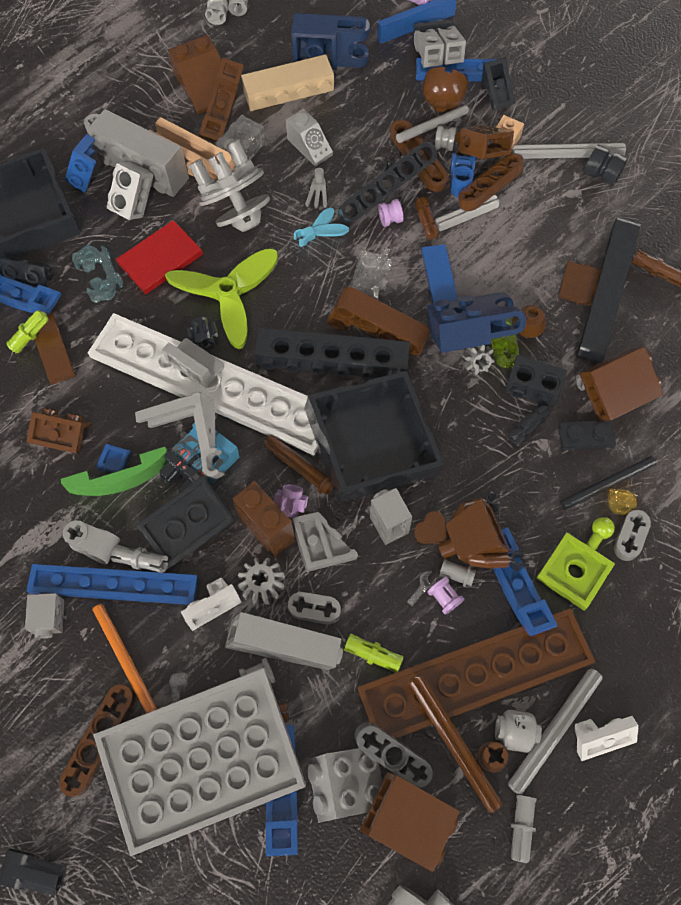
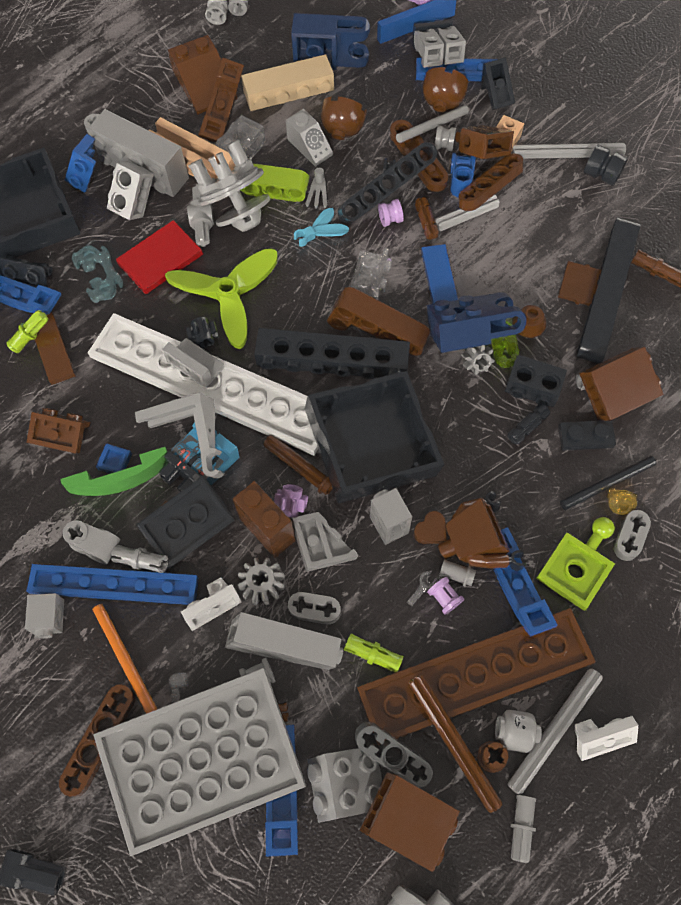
none -> light grey axle [187,184,214,247]
none -> lime beam [241,164,309,202]
none -> reddish brown cylinder [321,96,367,140]

